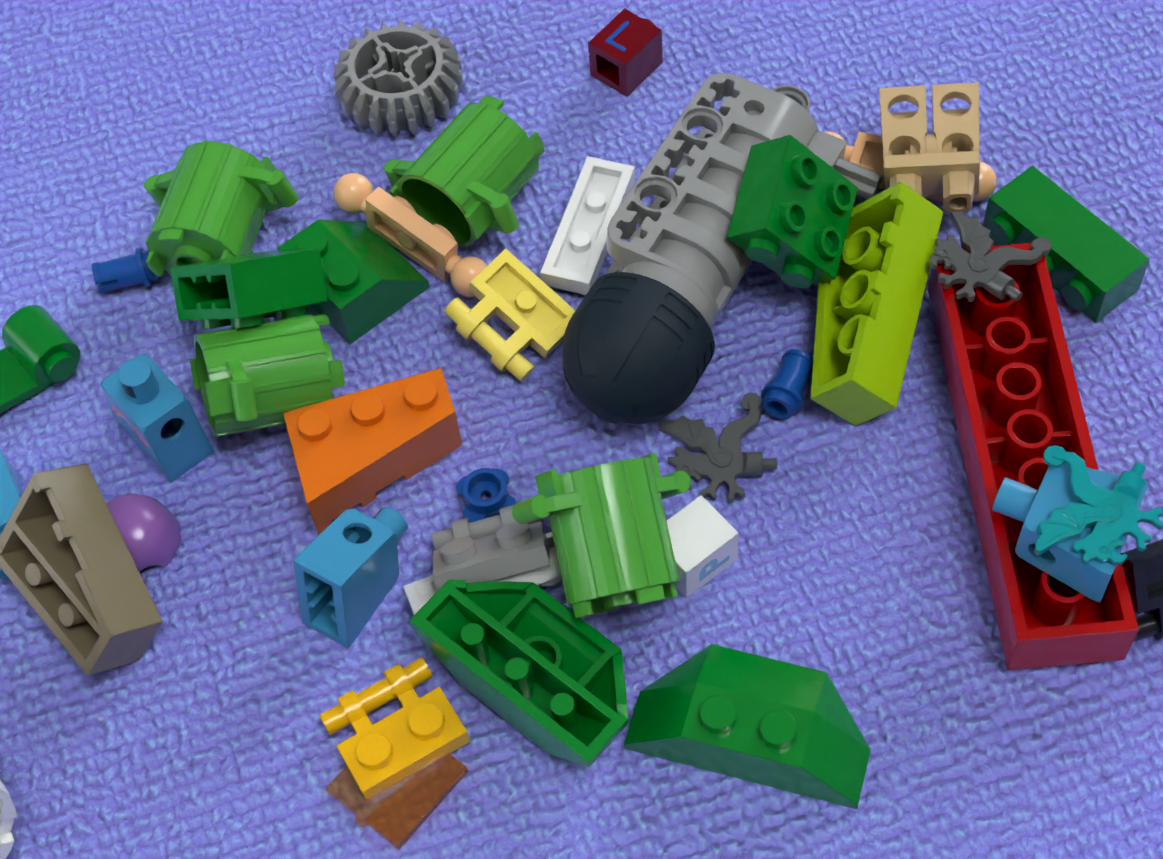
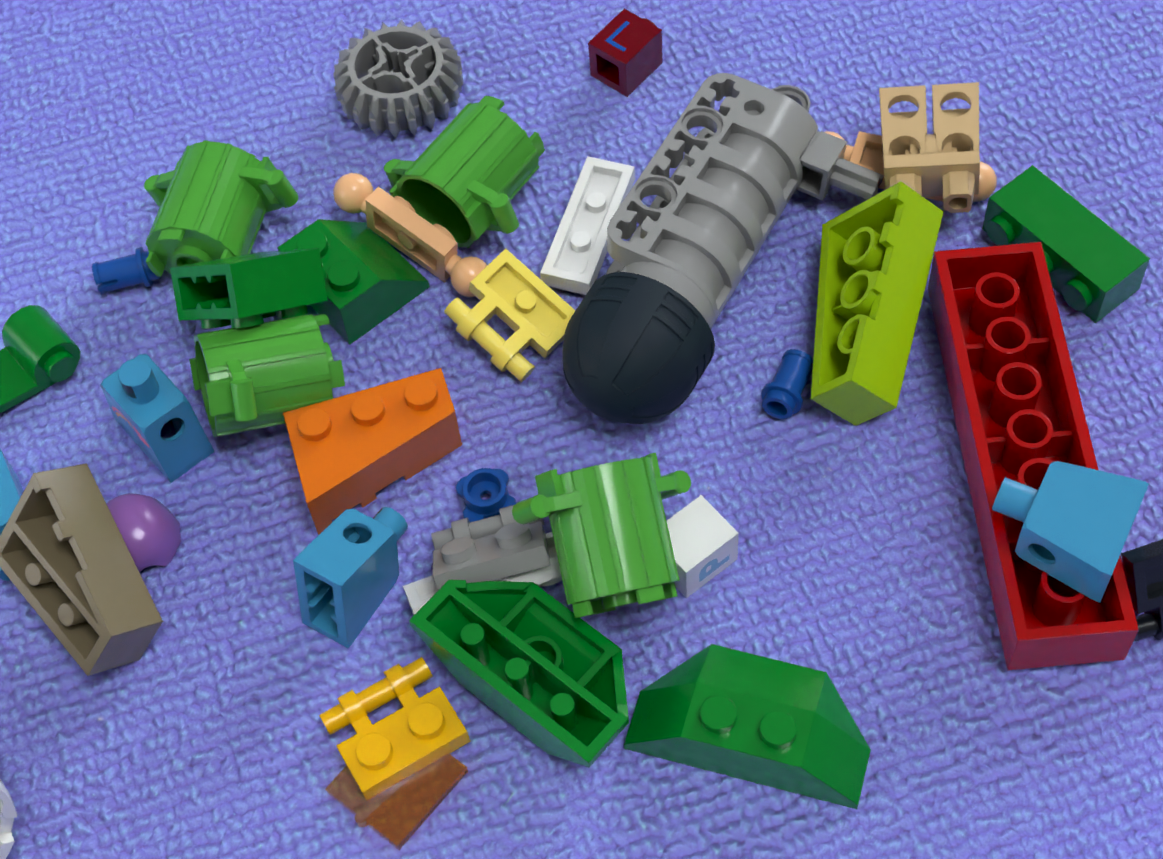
dark grey piece [658,392,778,503] -> none
green brick [726,135,858,288] -> none
dark grey piece [929,211,1051,302] -> none
teal piece [1034,445,1163,565] -> none

